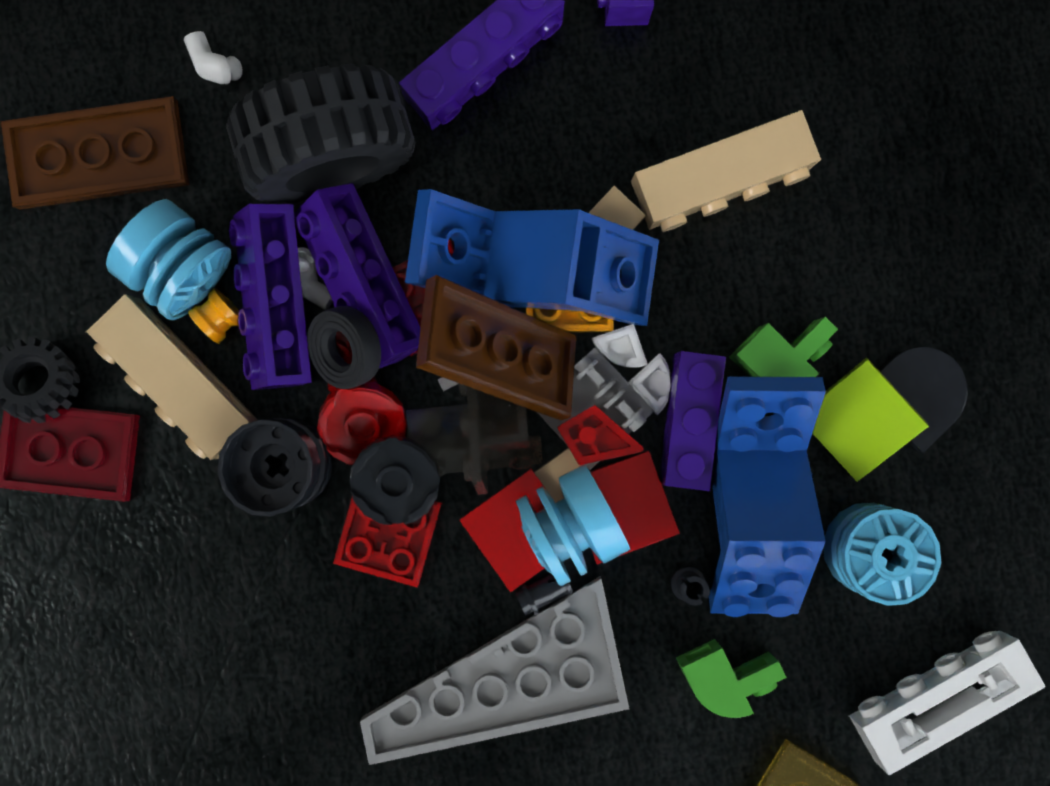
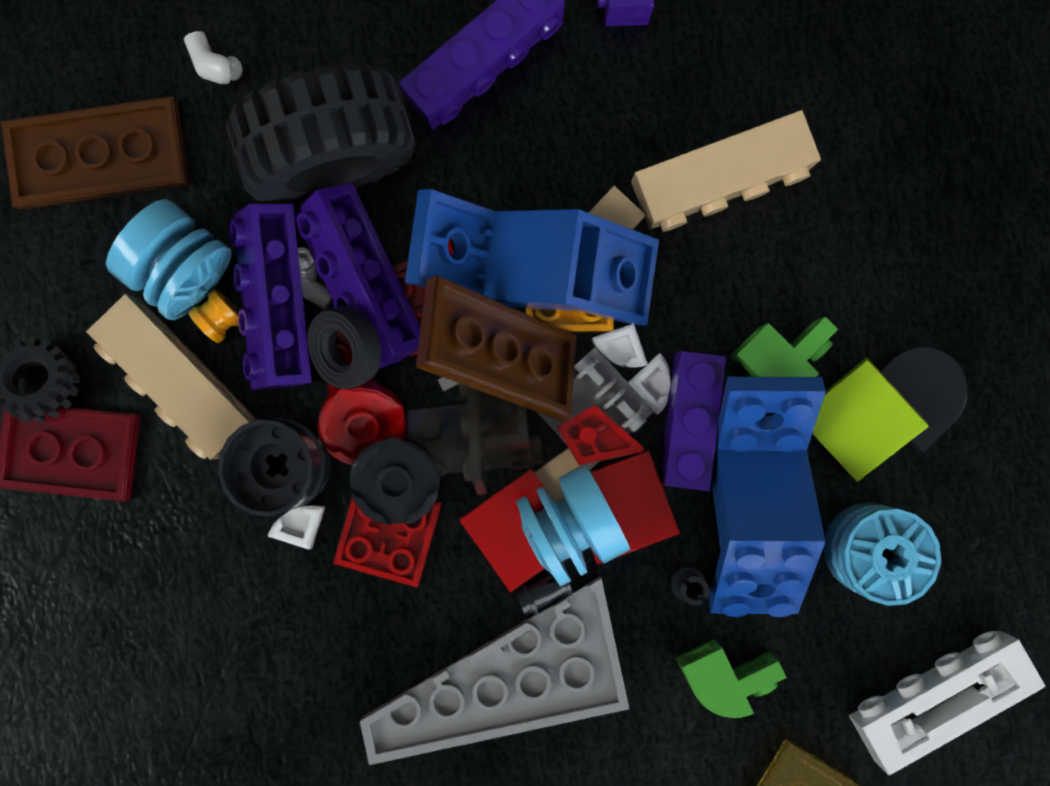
none -> white tile [268,504,325,549]

